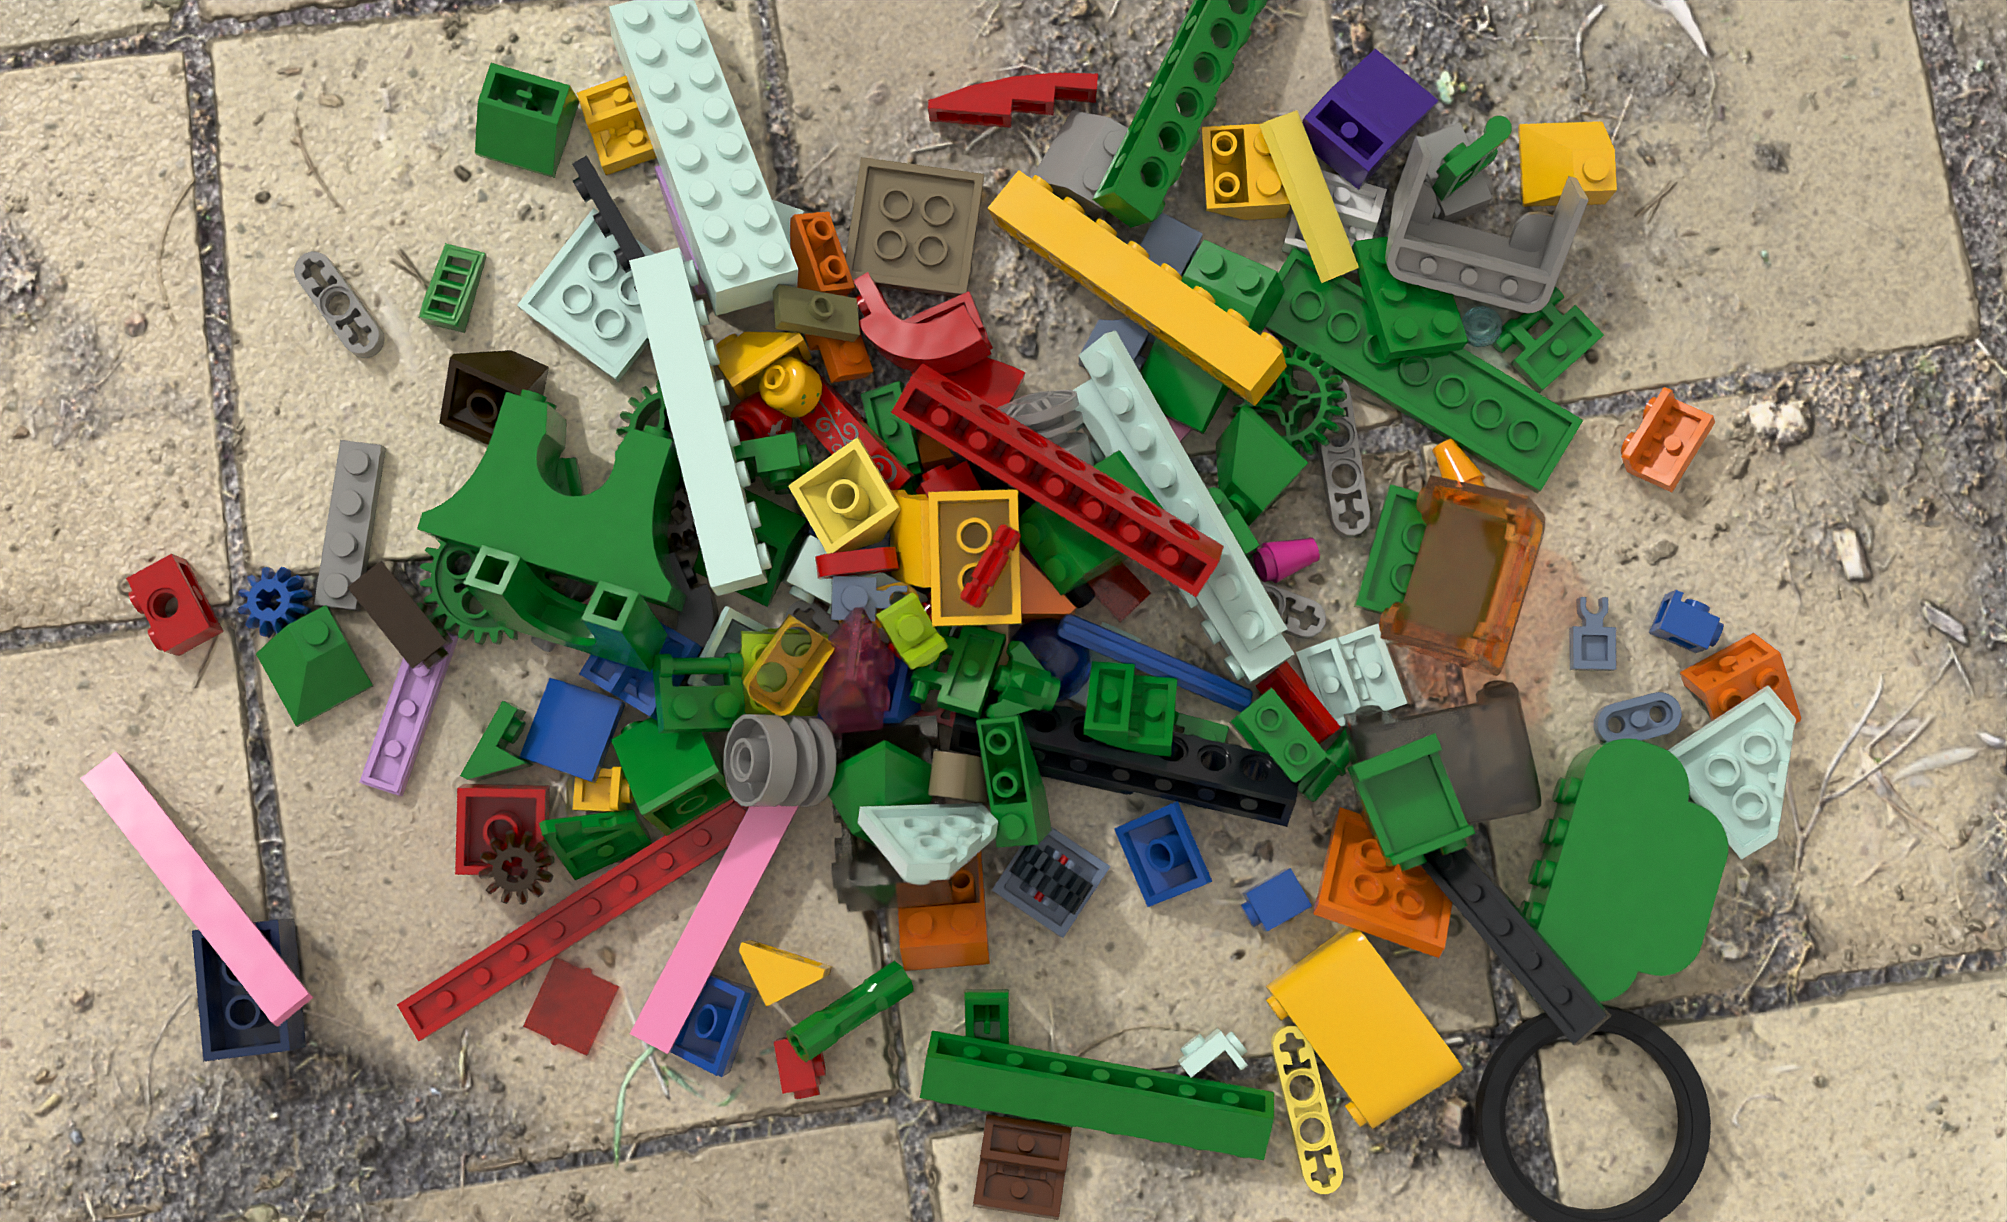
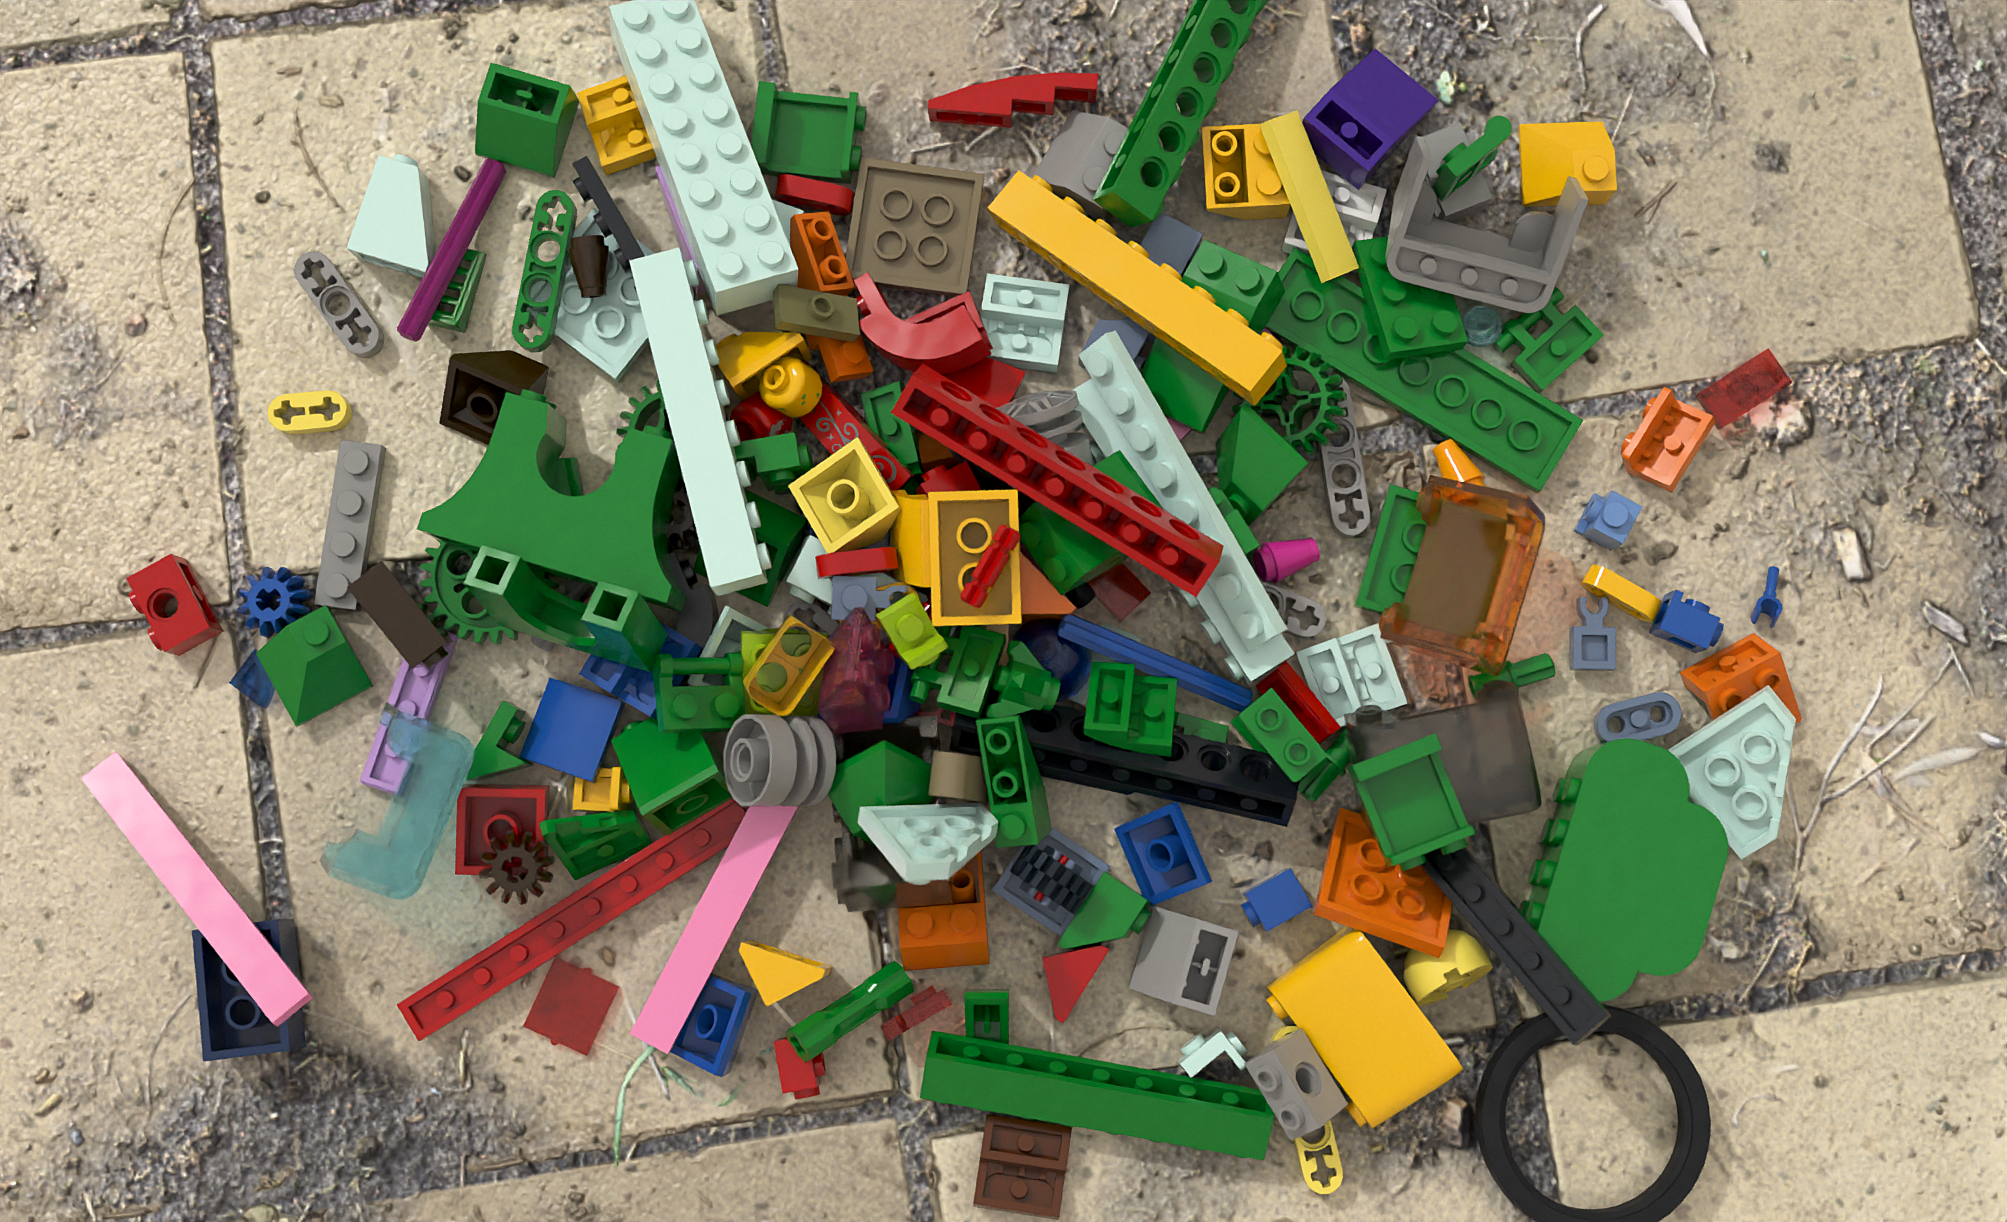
none -> clear blue tile [229,649,275,709]
none -> light yellow beam [268,390,352,435]
none -> clear light blue windscreen [319,702,474,900]
none -> light aqua slope [346,154,436,278]
none -> magenta axle [397,158,506,342]
none -> green beam [512,190,577,353]
none -> dark brown cone [567,235,609,298]
none -> green panel [751,81,867,184]
none -> red beam [774,174,855,216]
none -> clear red plate [880,985,953,1041]
none -> light aqua slope [981,273,1069,373]
none -> red slope [1042,944,1109,1023]
none -> green slope [1057,872,1153,950]
none -> light grey slope [1128,906,1239,1016]
none -> light grey brick [1244,1028,1348,1141]
none -> light yellow cylinder [1403,929,1493,1007]
none -> green axle [1468,653,1555,702]
none -> medium blue brick [1573,491,1642,551]
none -> yellow beam [1581,564,1663,623]
none -> clear red plate [1695,348,1792,430]
none -> blue hand [1750,566,1783,628]

